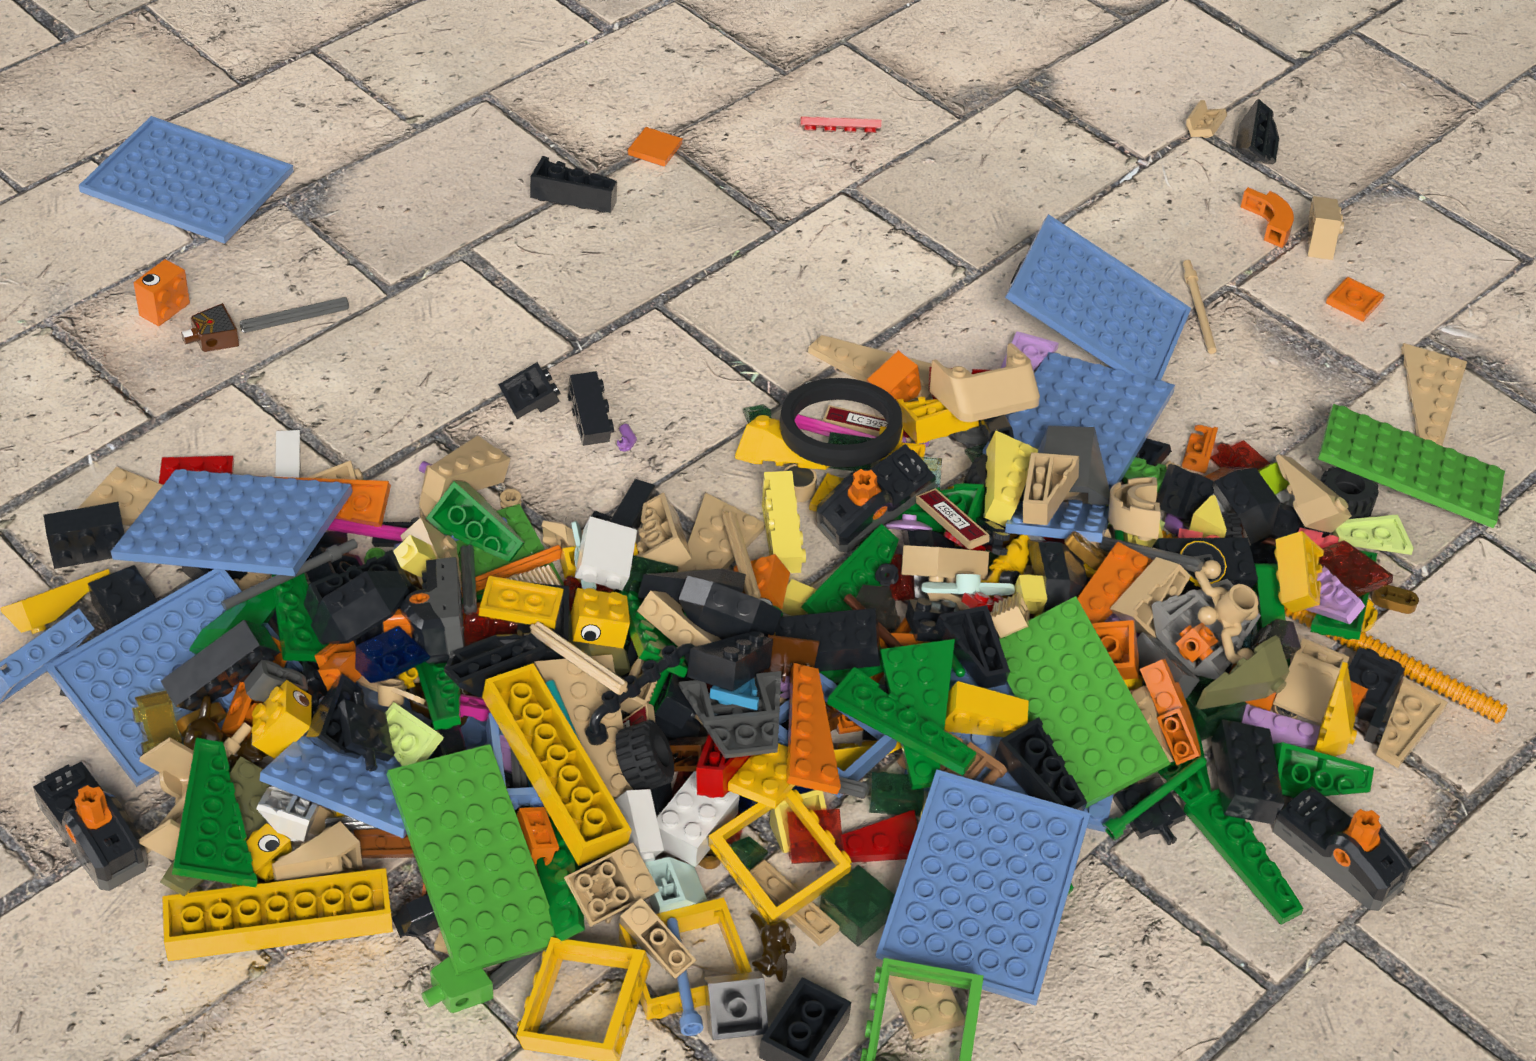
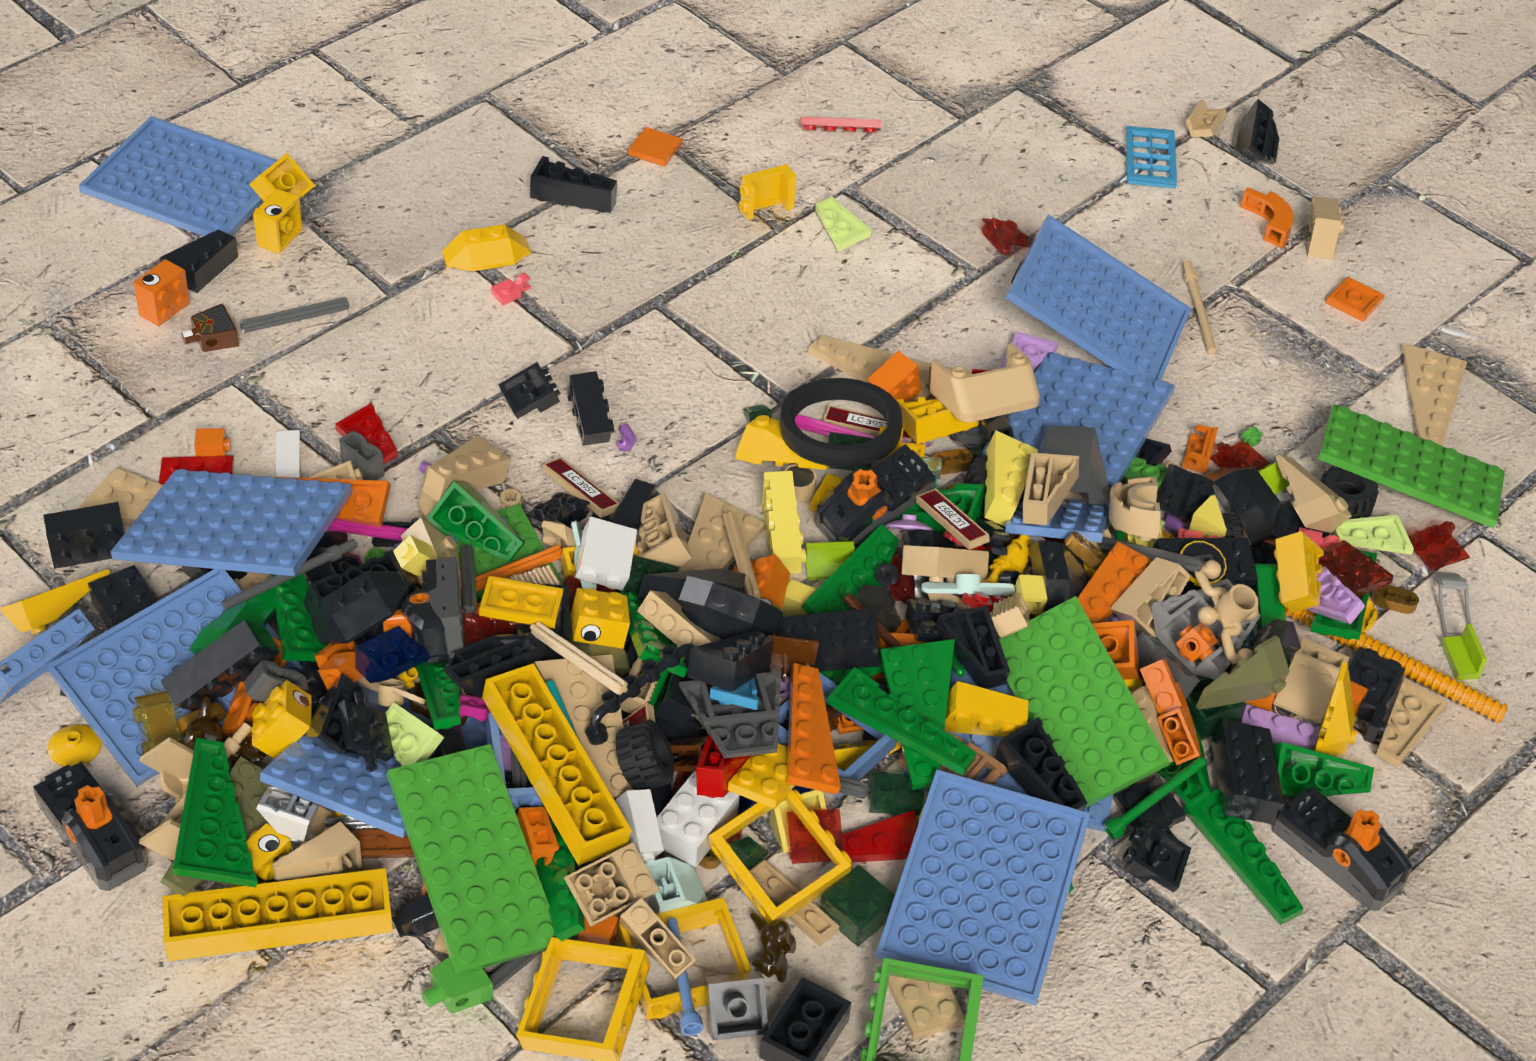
none -> yellow dish [48,724,102,767]
none -> black wedge [159,230,238,293]
none -> orange brick [194,428,231,456]
none -> yellow brick [249,153,315,201]
none -> yellow brick [253,189,303,254]
none -> red wing [335,403,398,465]
none -> dark grey brick [339,431,384,480]
none -> yellow wedge [442,224,531,271]
none -> coral plate [491,273,531,305]
none -> black hinge [526,492,590,528]
none -> tile [542,457,620,518]
none -> orange brick [578,916,619,946]
none -> yellow panel [739,164,796,220]
none -> lime panel [805,541,855,580]
none -> yellowish green wing [815,196,871,252]
none -> pearl gold beam [930,448,973,475]
none -> clear red hinge [981,218,1032,255]
none -> black plate [1122,821,1191,892]
none -> dark azure piece [1126,126,1177,188]
none -> bright green plate [1241,427,1263,447]
none -> clear red hinge [1408,521,1470,571]
none -> light grey piece [1435,572,1471,637]
none -> lime panel [1441,624,1487,680]

